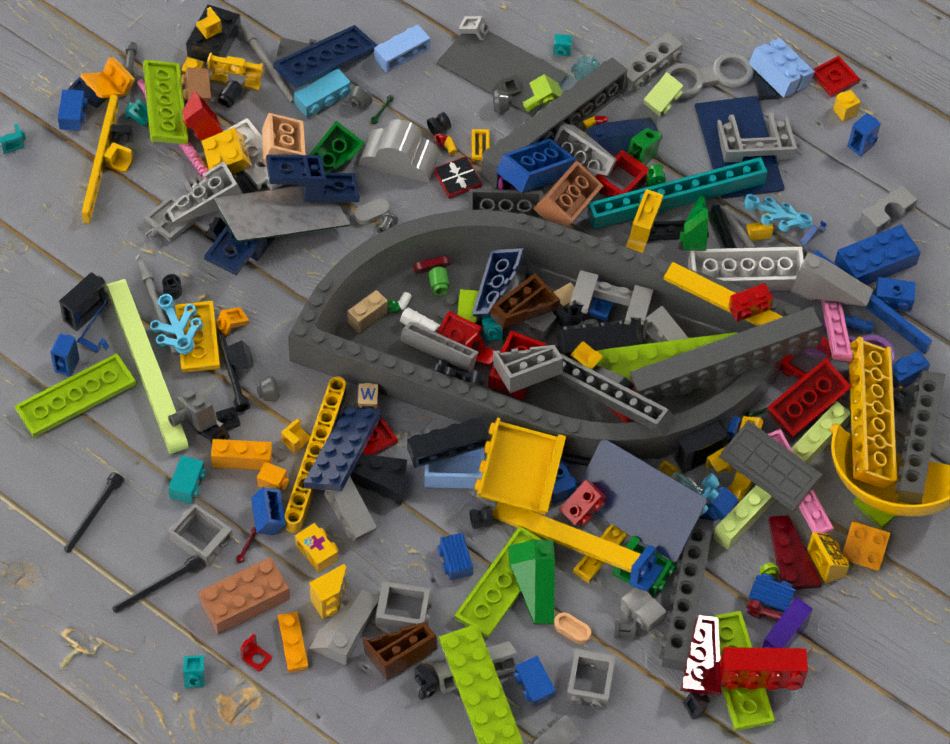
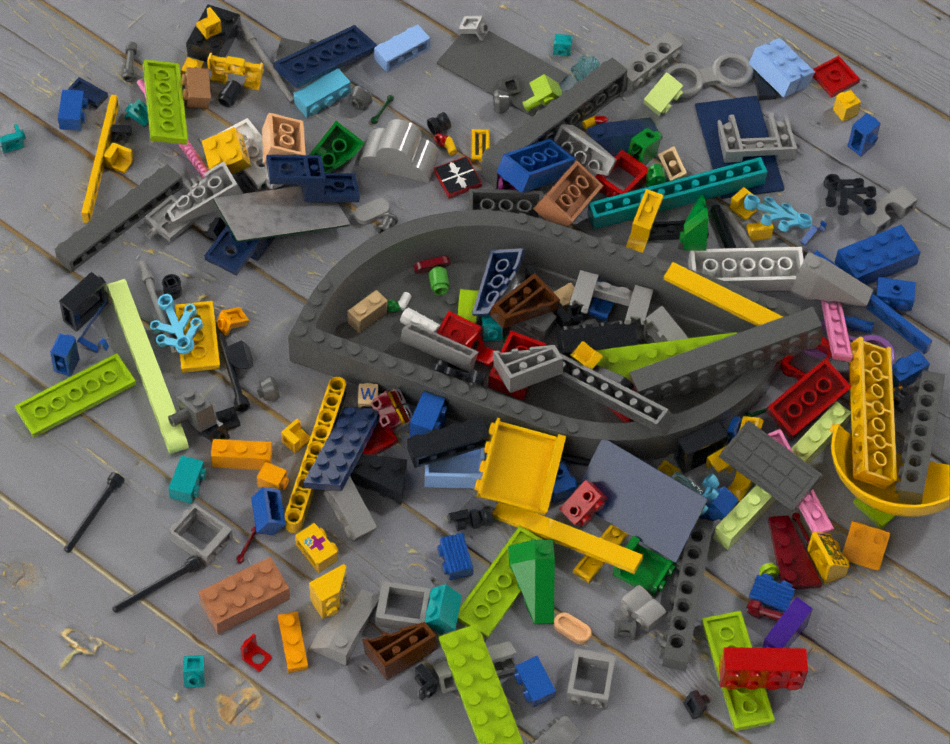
light orange bracket [80,57,135,98] -> none
red slope [182,91,223,141] -> none
blue bracket [629,545,664,591] -> none
wing [680,615,722,696] -> none
red brick [728,283,773,322] -> none
none -> dark grey brick [55,164,183,273]
none -> dark red hips [371,387,413,431]
none -> blue brick [410,391,448,438]
none -> teal brick [424,584,462,635]
none -> black tile [447,509,470,531]
none -> tan brick [658,146,688,181]
none -> yellow panel [730,187,758,220]
none -> dark red hinge [792,512,810,547]
none -> black plant [823,174,877,216]

